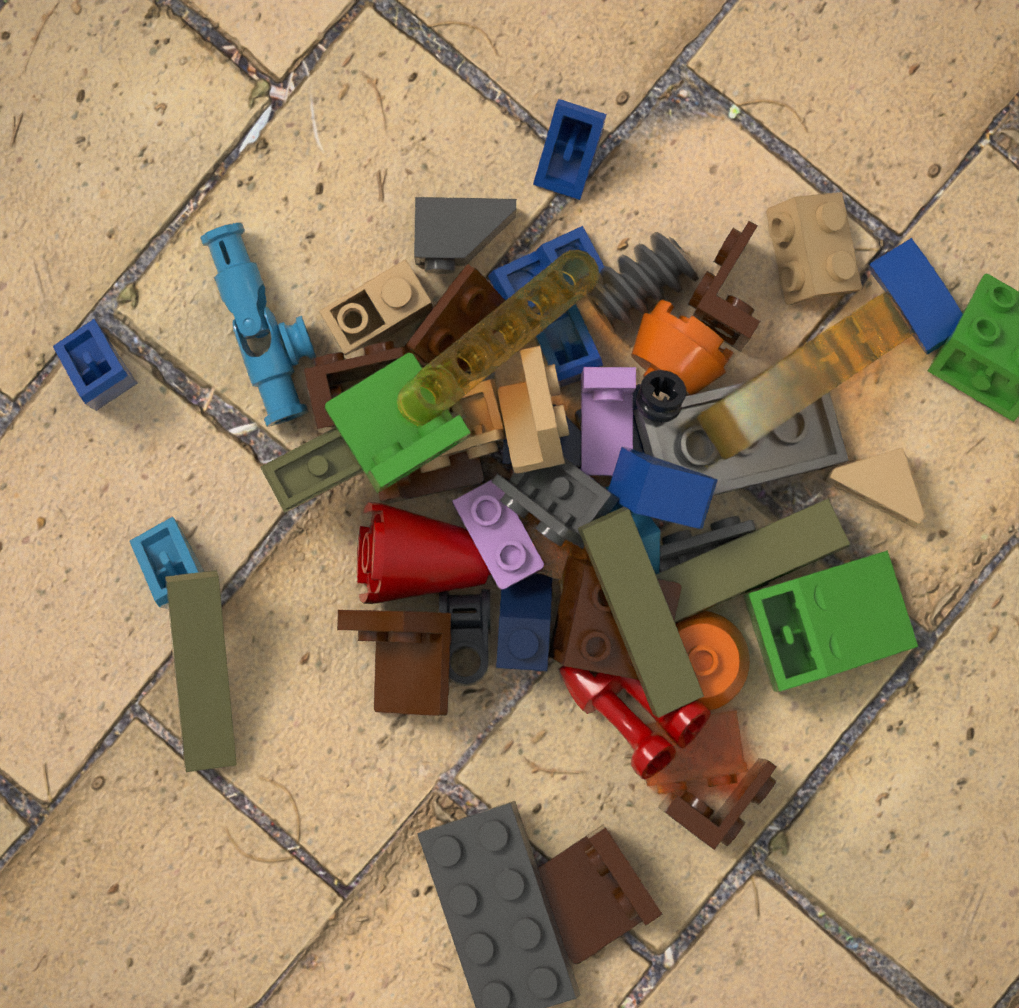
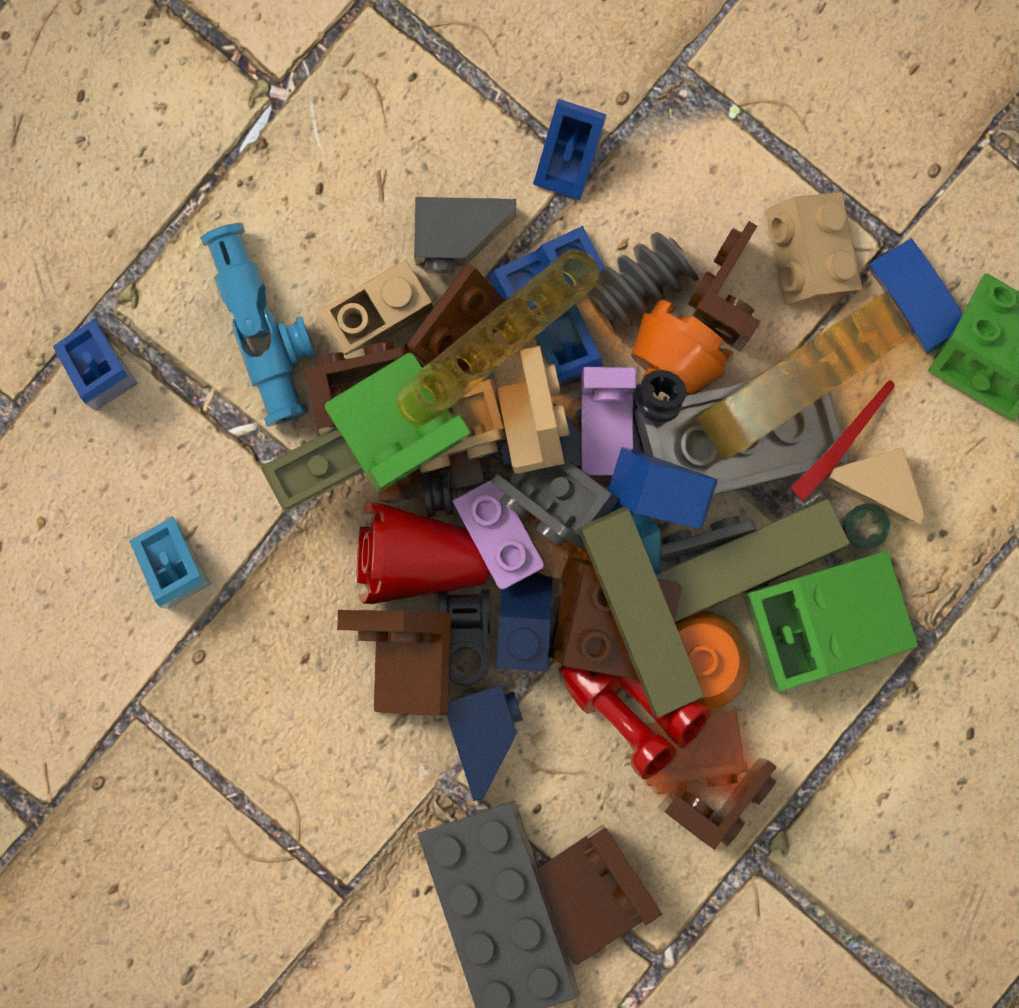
olive tile [165,570,237,772] -> none
none -> black bush [422,470,454,518]
none -> dark blue slope [447,685,523,801]
none -> red sticker [790,380,894,502]
none -> clear green bush [842,503,890,550]

